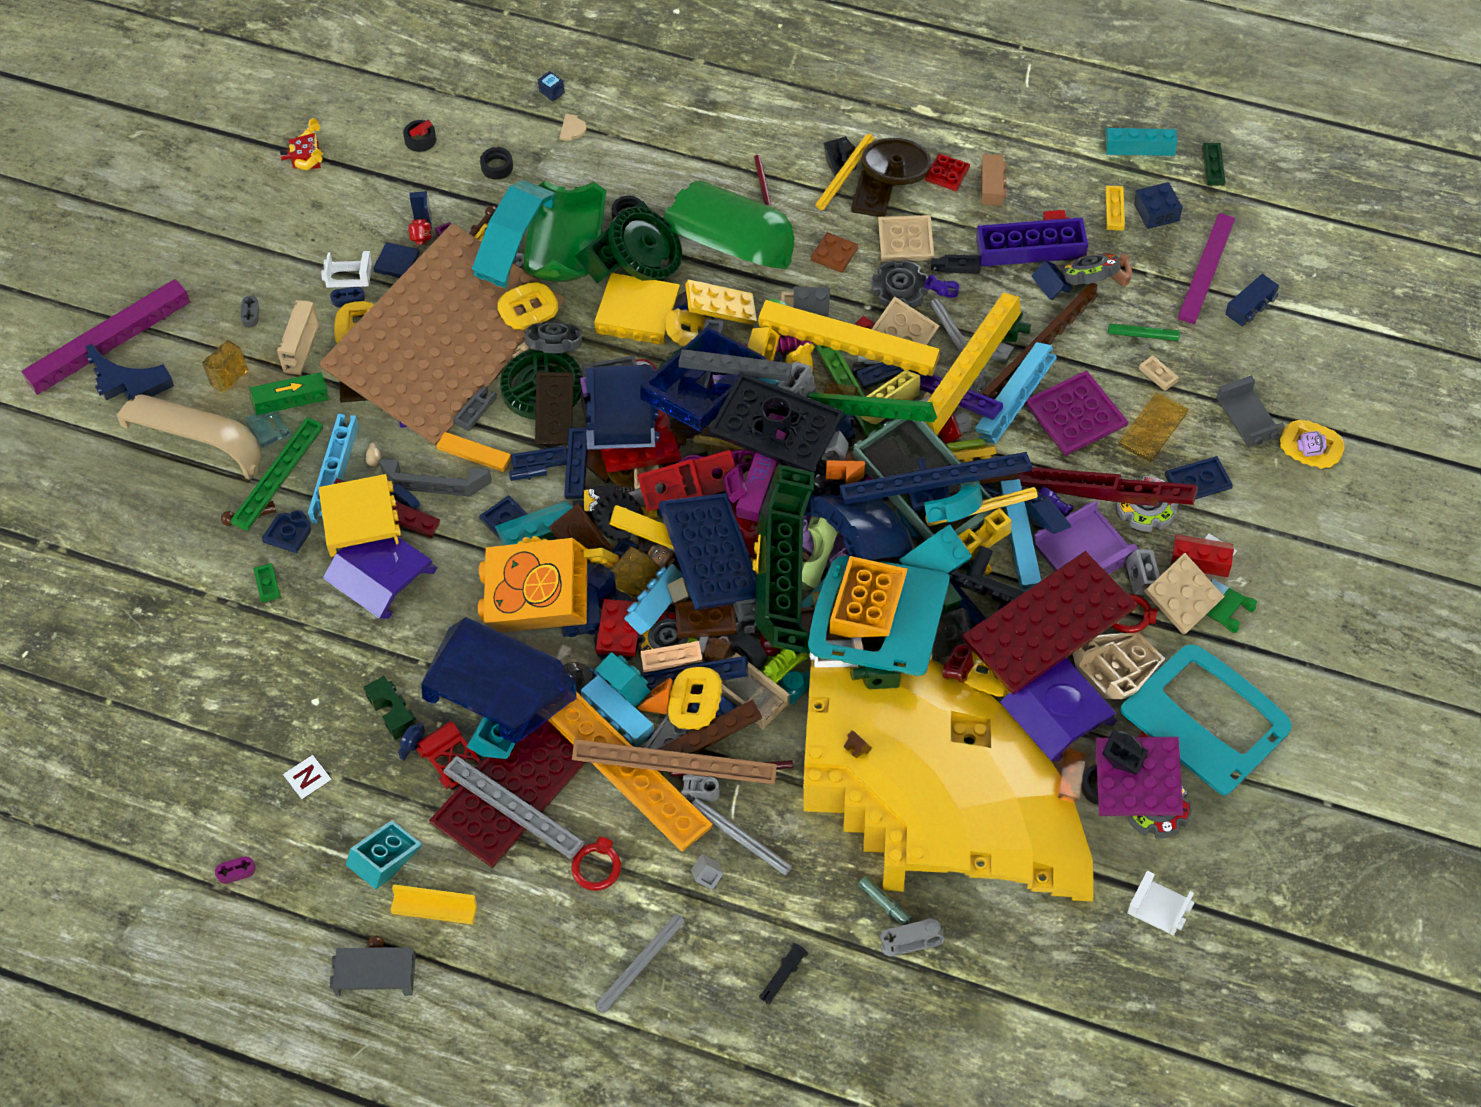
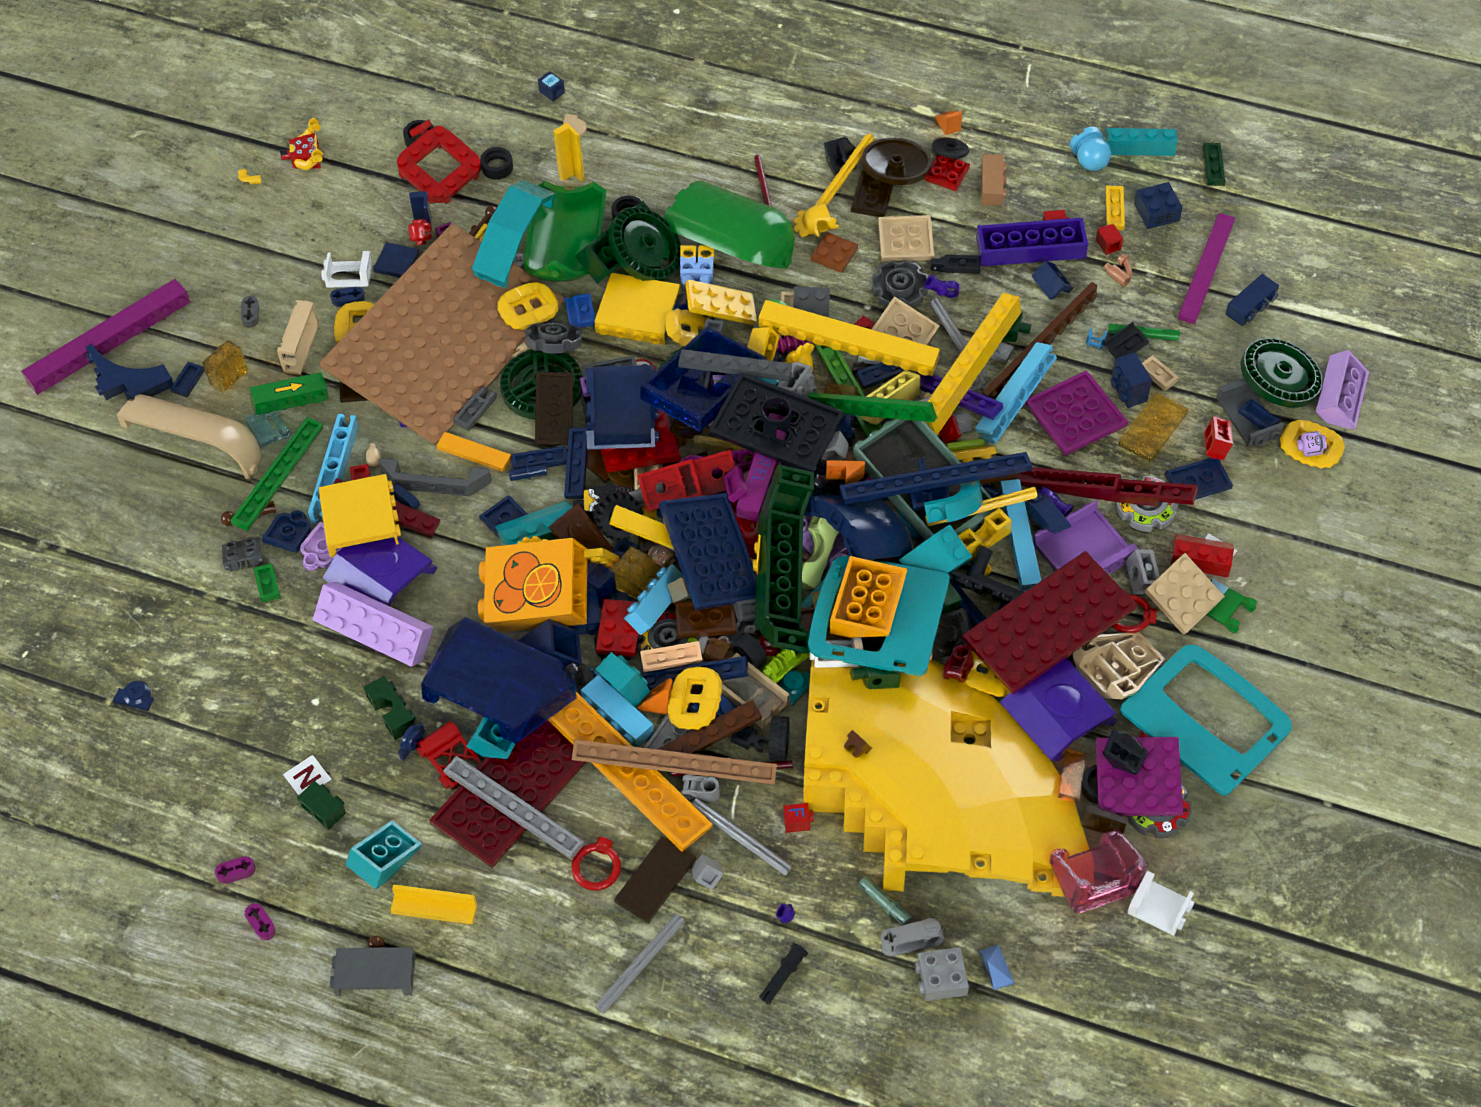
dark grey piece [1062,253,1121,285] -> none
none -> dark blue piece [113,681,154,711]
none -> dark blue tile [170,362,205,397]
none -> dark grey hinge [222,537,264,572]
none -> yellow arm [238,169,262,185]
none -> magenta beam [245,903,276,941]
none -> dark green brick [297,781,346,830]
none -> lavender plate [300,521,343,571]
none -> lavender brick [313,581,433,666]
none -> red plate [350,464,370,481]
none -> red plate [397,125,481,204]
none -> dark blue slope [518,619,582,679]
none -> yellow panel [553,122,585,182]
none -> blue plate [565,293,595,328]
none -> dark brown tile [614,836,696,924]
none -> light blue hips [680,245,715,290]
none -> black plate [730,726,769,753]
none -> black tyre [769,716,790,761]
none -> dark purple plate [776,903,795,923]
none -> red brick [783,803,814,833]
none -> yellow piece [793,203,839,238]
none -> light grey brick [914,947,969,1001]
none -> black wheel [932,137,969,159]
none -> orange slope [935,110,962,135]
none -> medium blue slope [978,945,1014,990]
none -> clear pink windscreen [1049,830,1148,914]
none -> medium azure tile [1069,127,1112,172]
none -> dark brown bracket [1082,805,1129,839]
none -> dark azure piece [1086,327,1108,350]
none -> red brick [1096,223,1123,255]
none -> black plate [1103,322,1149,359]
none -> dark blue brick [1110,352,1152,408]
none -> red brick [1204,416,1233,461]
none -> dark blue tile [1238,399,1280,430]
none -> dark green piece [1240,338,1323,408]
none -> lavender slope [1316,350,1369,429]

